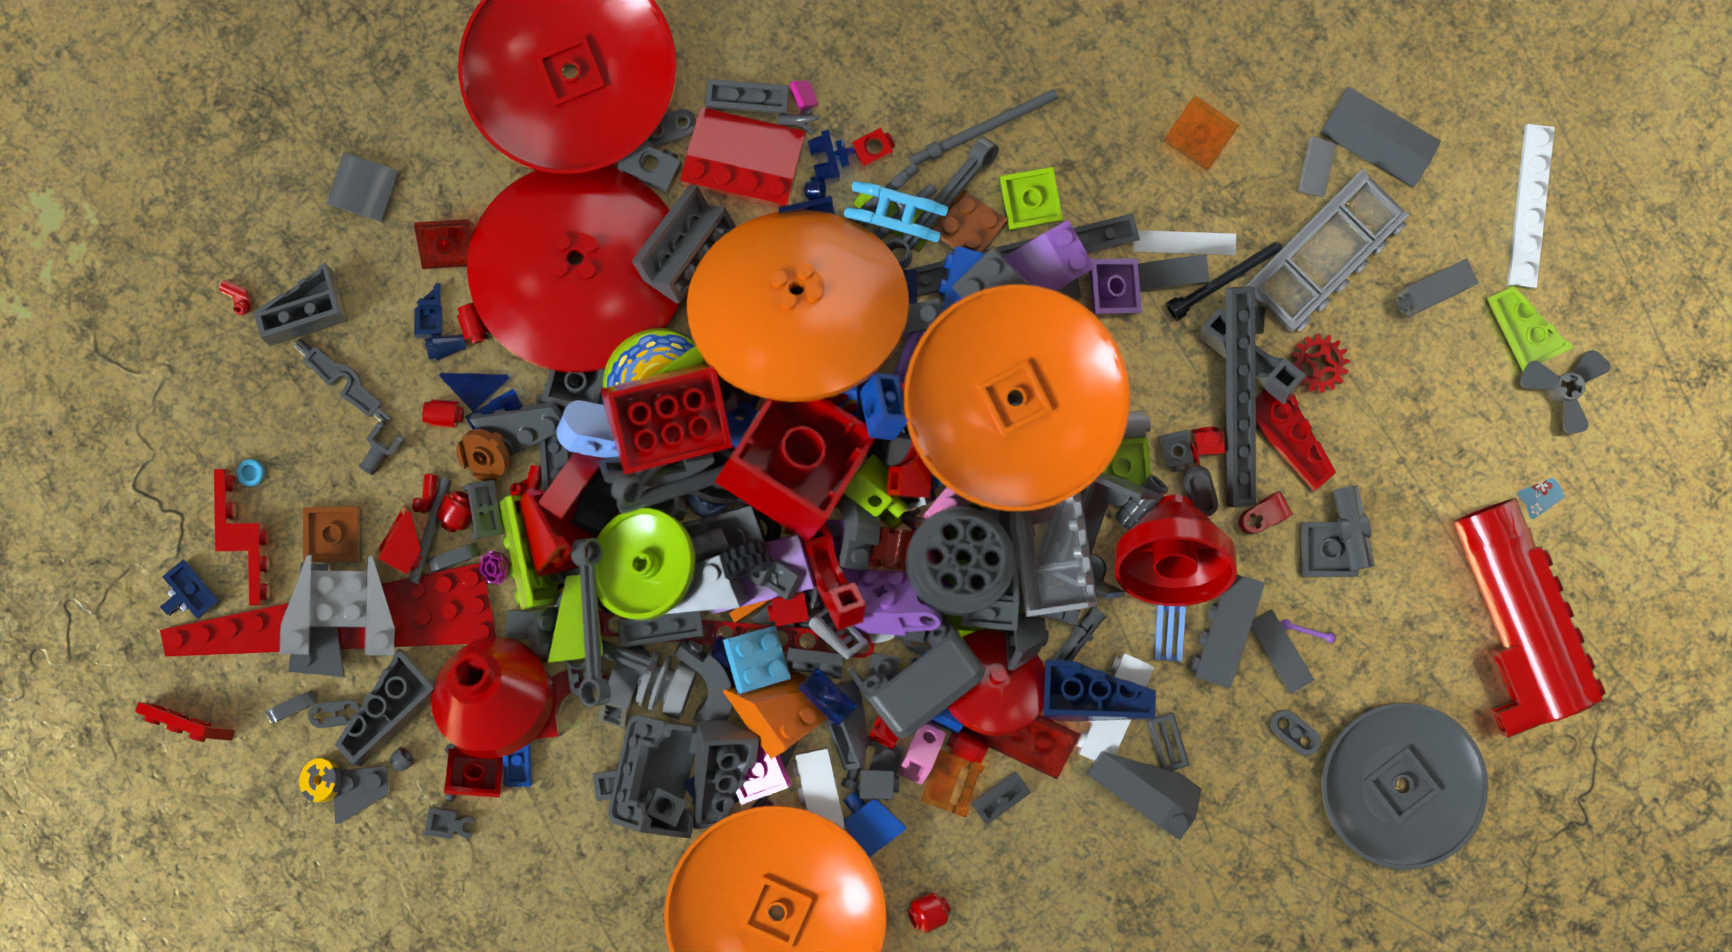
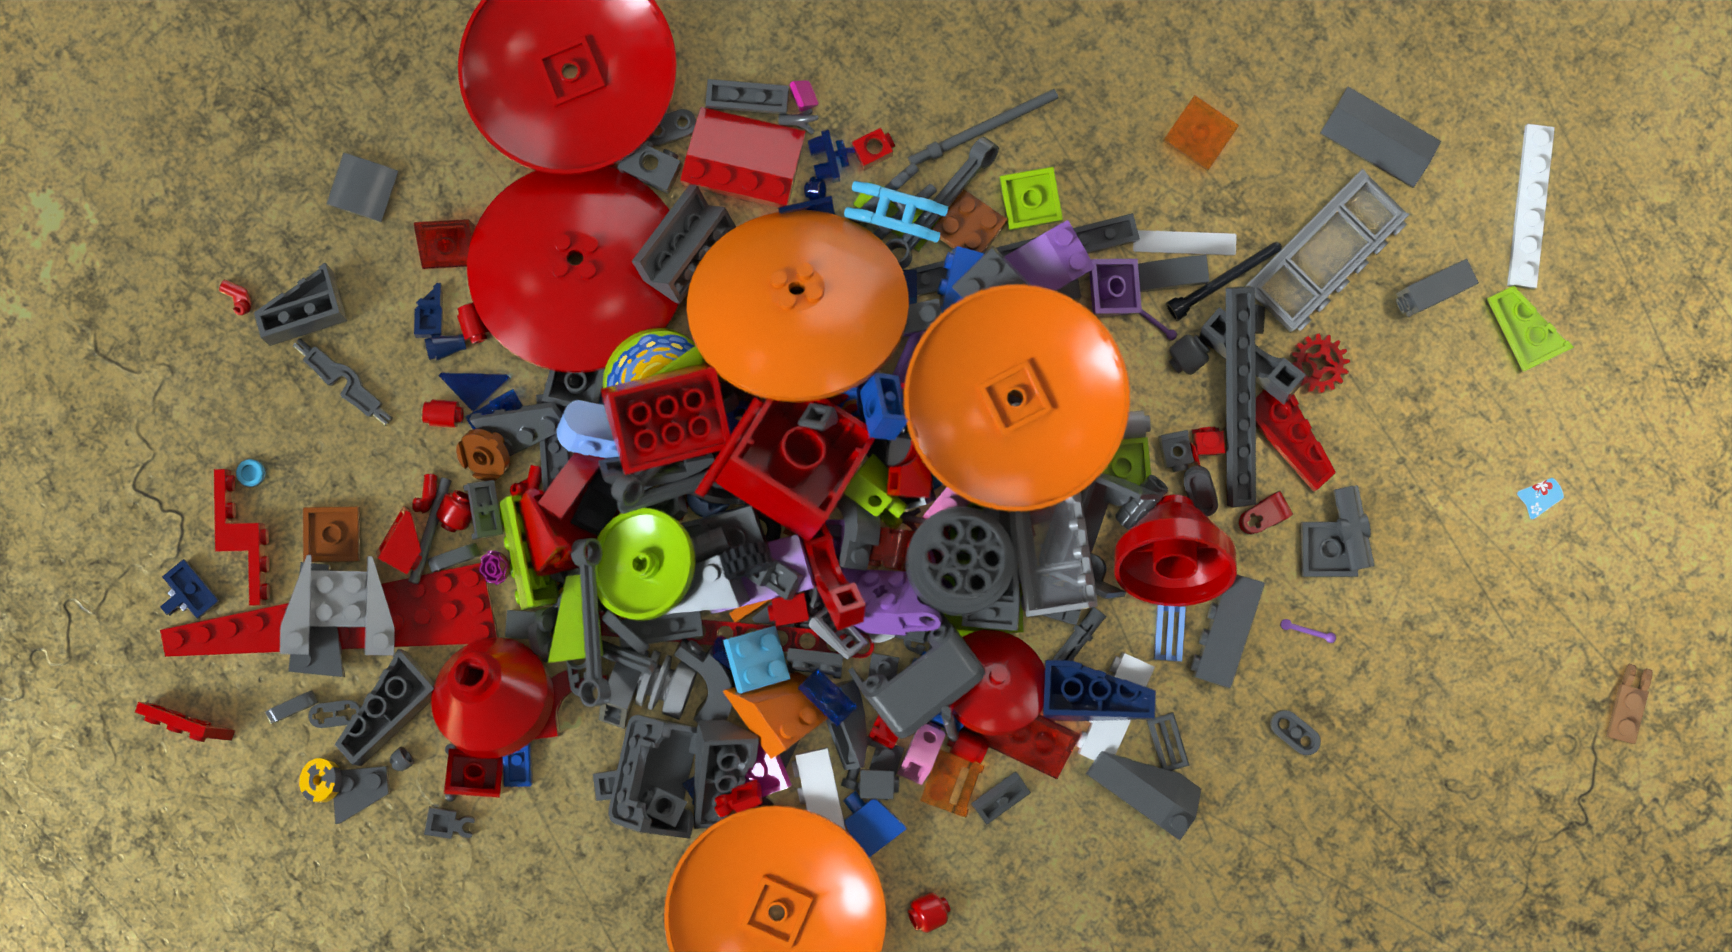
dark grey piece [359,421,406,475] -> none
dark grey slope [1004,612,1049,670] -> none
dark grey tile [1250,609,1315,694] -> none
light grey slope [1297,136,1336,197] -> none
dark grey dish [1321,703,1488,870] -> none
red piece [1452,498,1606,738] -> none
dark grey piece [1520,350,1610,434] -> none
none -> dark grey tile [602,610,650,654]
none -> red bar [695,398,764,498]
none -> red plate [714,779,762,817]
none -> dark grey slope [798,403,839,430]
none -> dark grey wheel [941,706,959,741]
none -> medium lavender hinge [1139,309,1177,340]
none -> dark grey head [1169,334,1210,375]
none -> medium nougat hinge [1606,664,1653,744]

